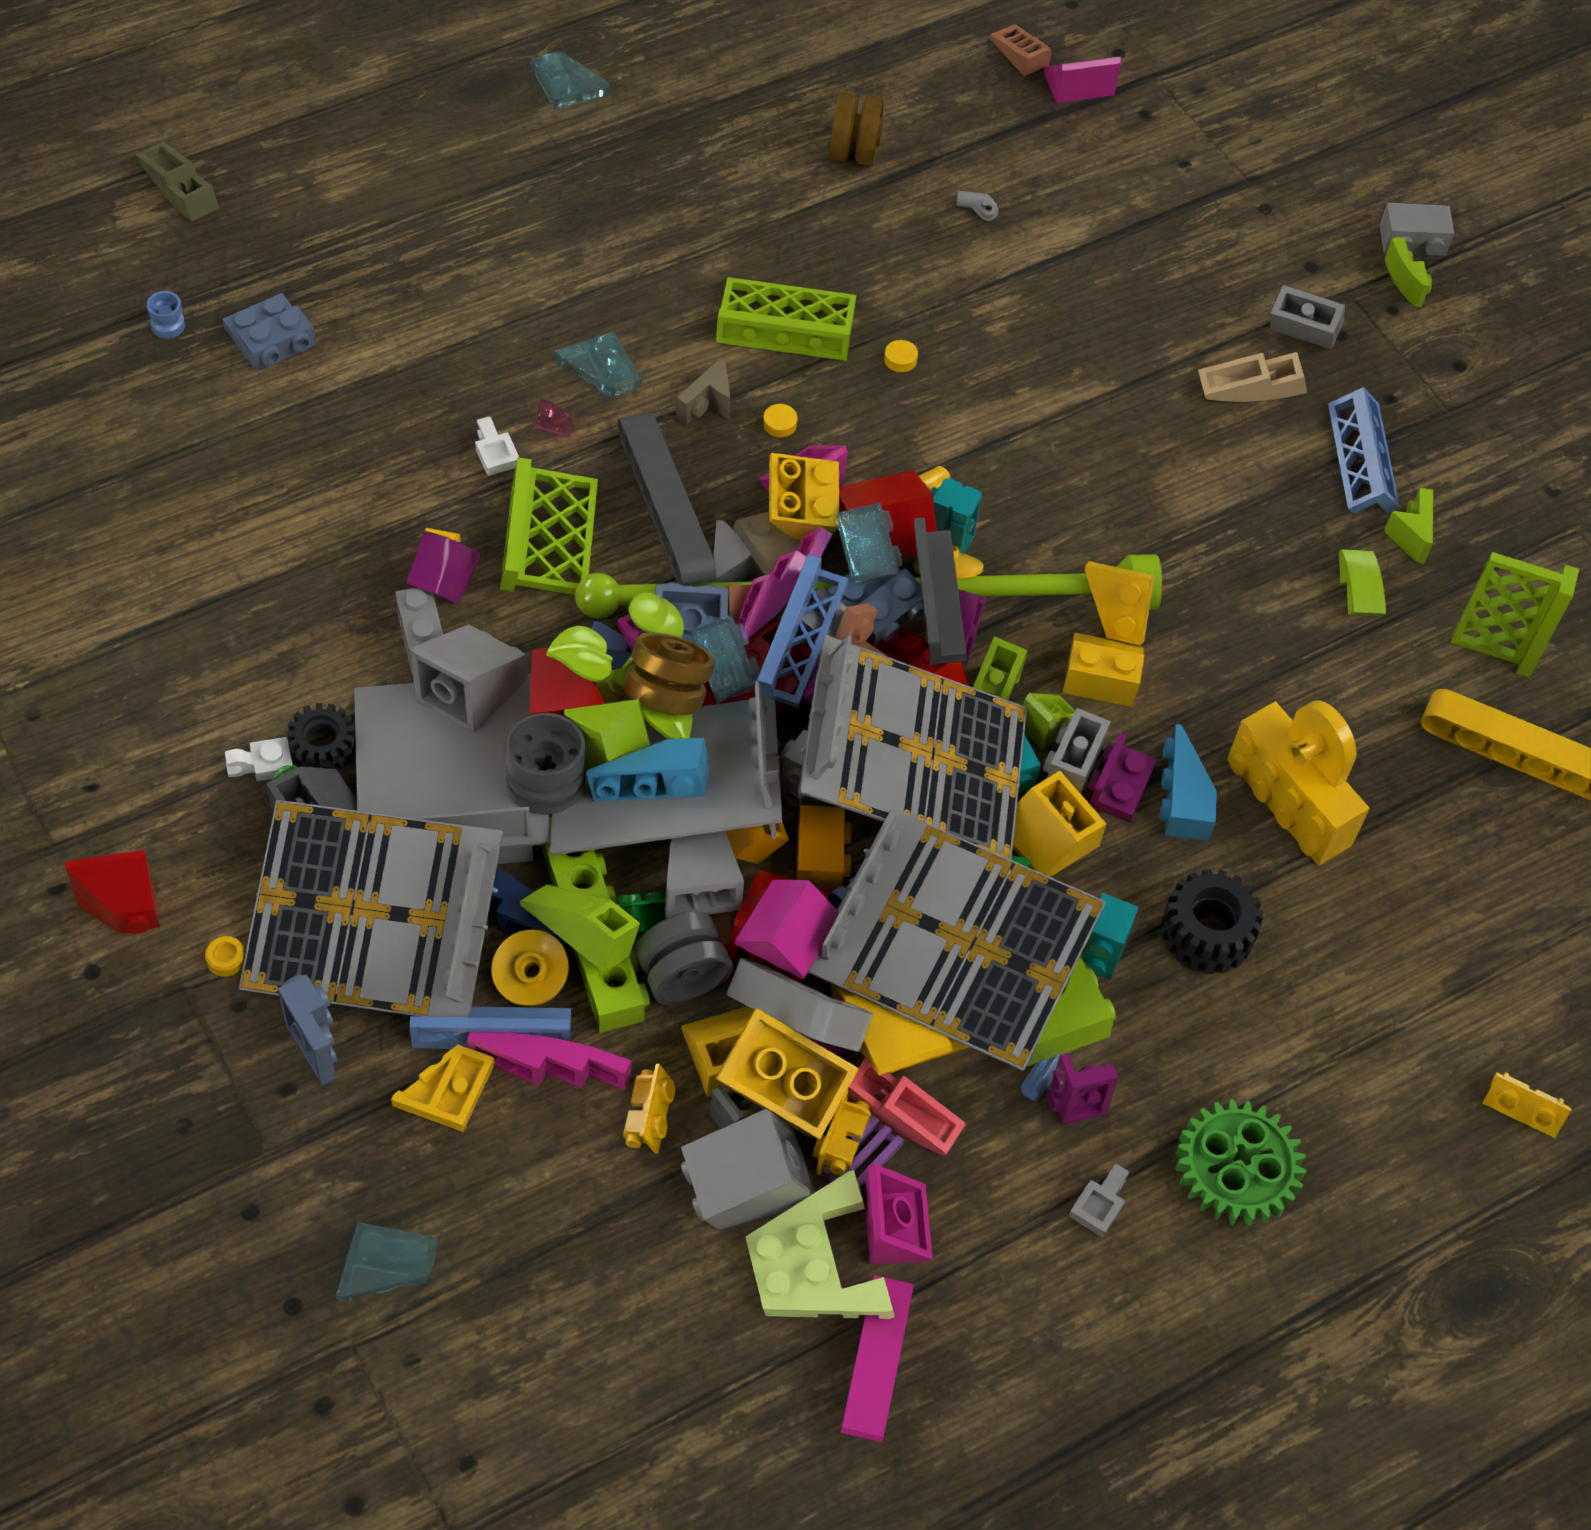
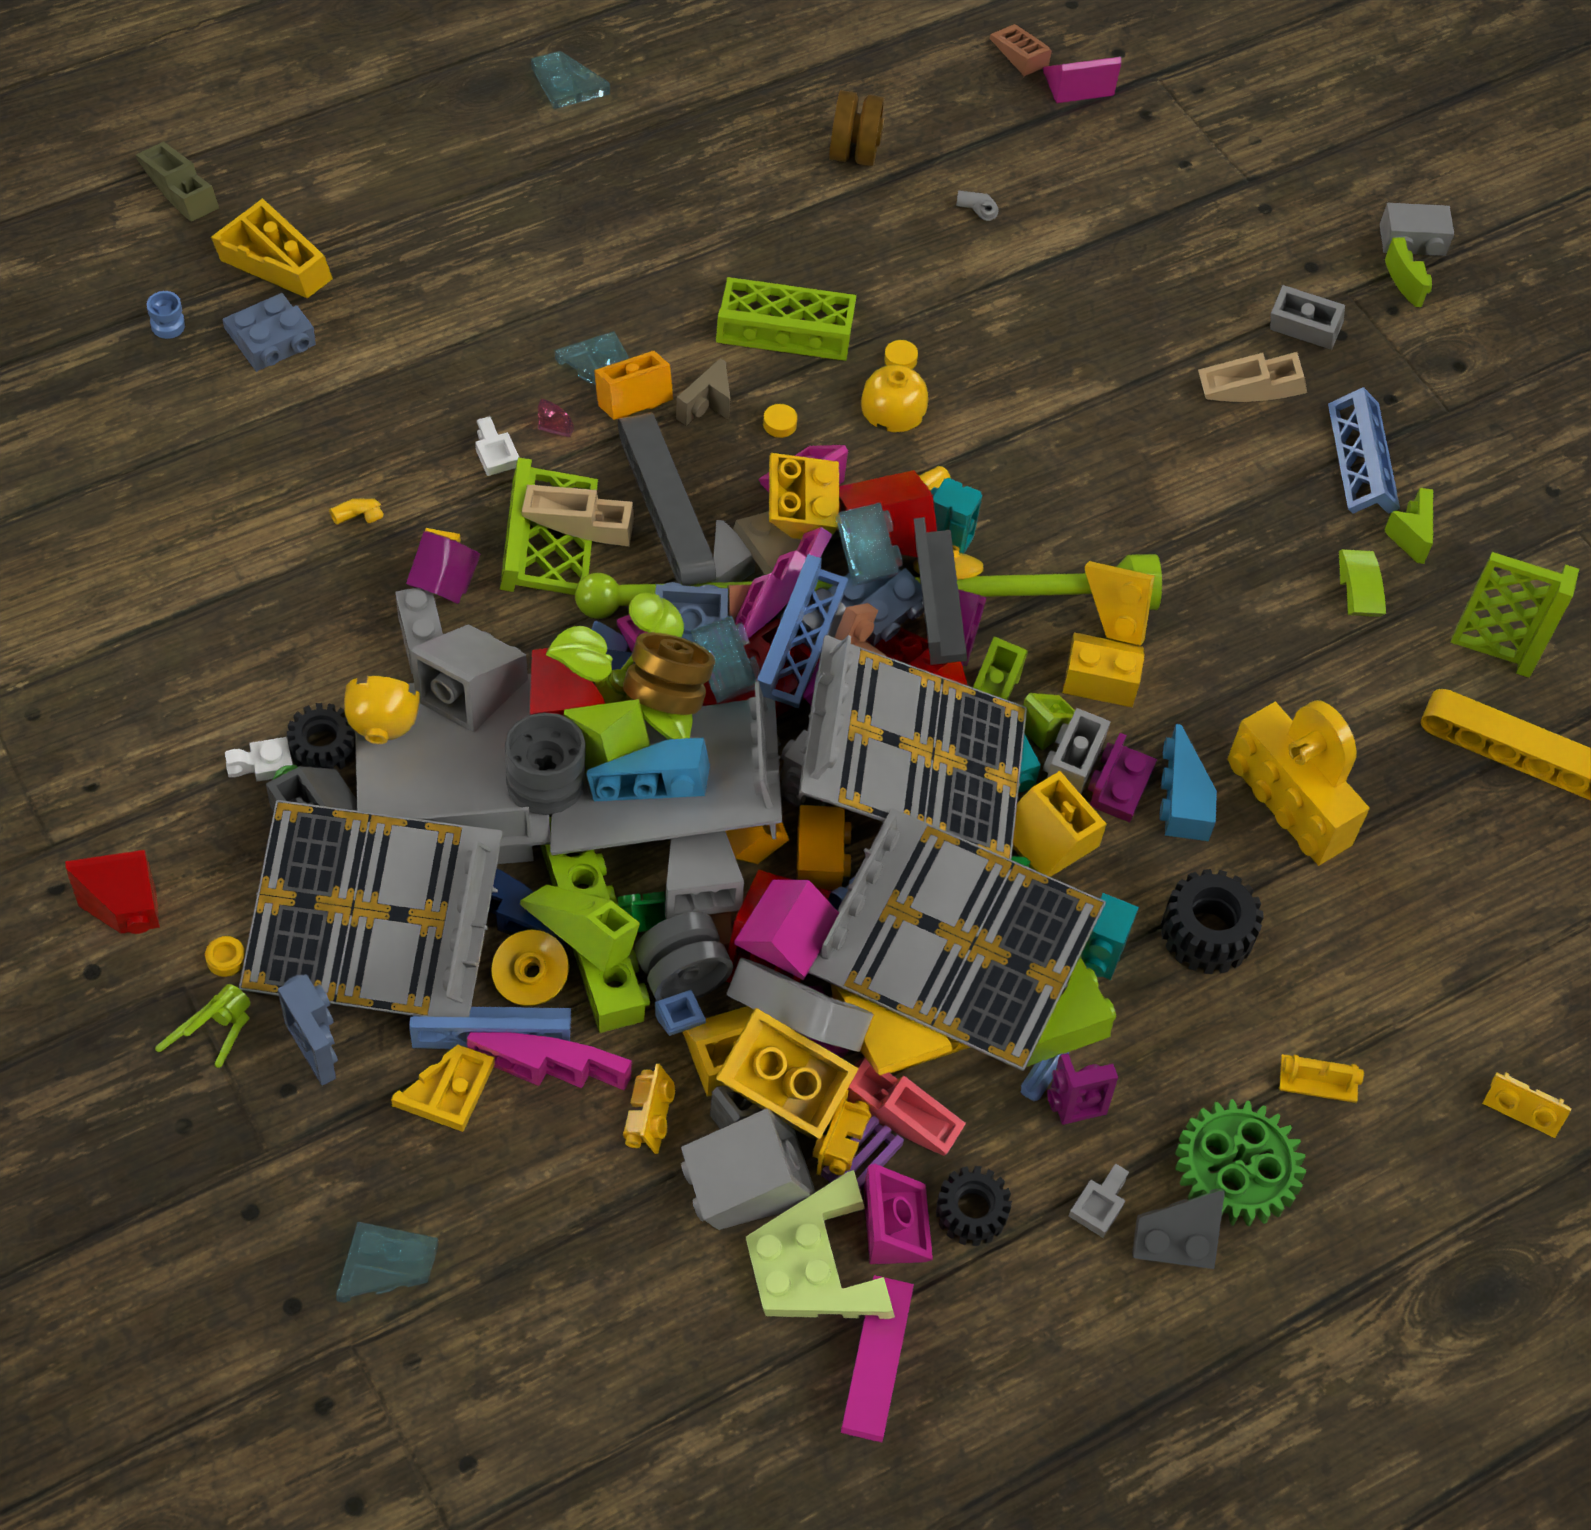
none -> lime plant [155,984,250,1068]
none -> yellow wedge [211,198,333,298]
none -> yellow arm [329,498,384,525]
none -> yellow cylinder [344,676,420,744]
none -> tan slope [522,485,634,546]
none -> light orange brick [594,351,673,420]
none -> medium blue slope [655,990,706,1036]
none -> yellow cylinder [861,364,929,432]
none -> black tyre [936,1166,1012,1246]
none -> dark grey wing [1132,1188,1225,1269]
none -> yellow hinge [1279,1054,1364,1103]

